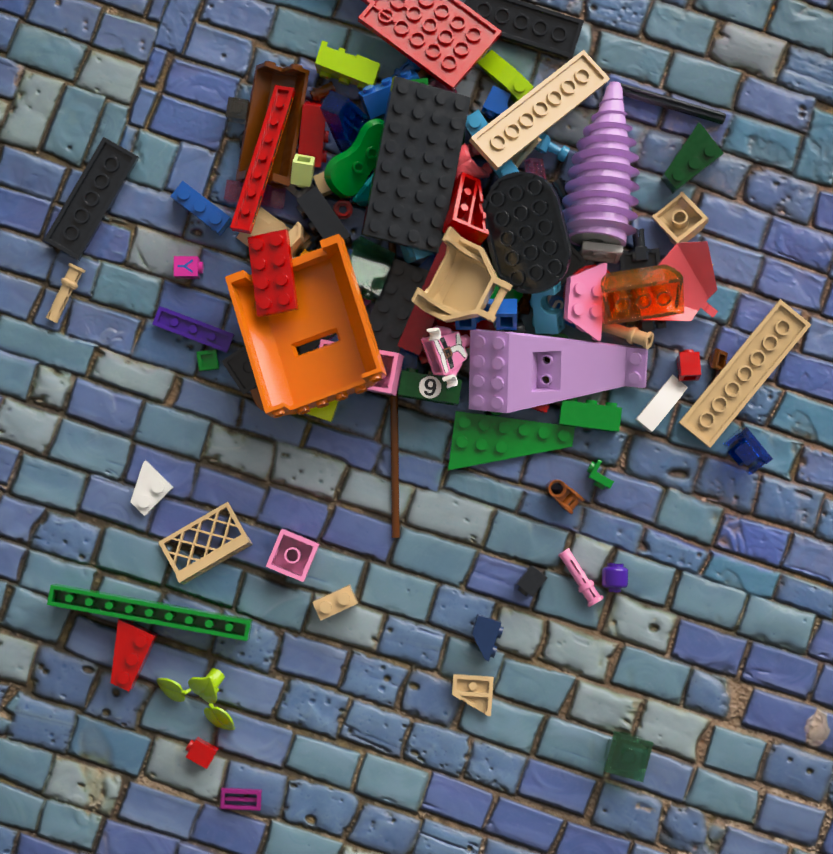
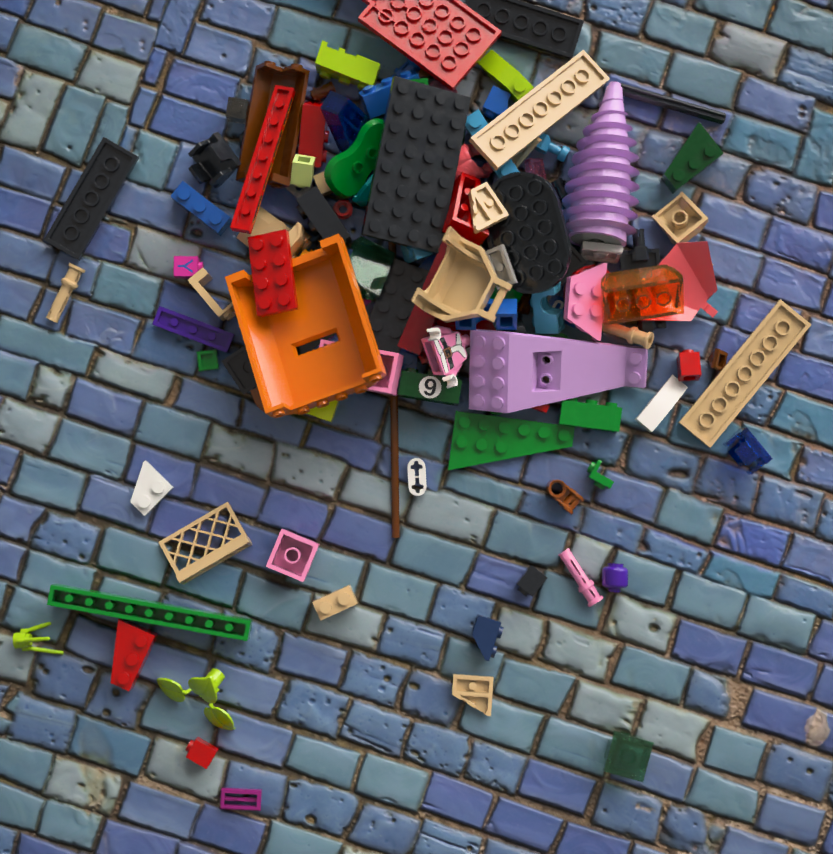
clear pink plate [224,180,286,209] -> none
none -> lime plant [13,622,64,655]
none -> black panel [188,132,242,188]
none -> tan panel [188,268,236,321]
none -> white beam [407,458,427,496]
none -> tan wing [468,182,509,234]
none -> light grey plate [485,244,518,290]

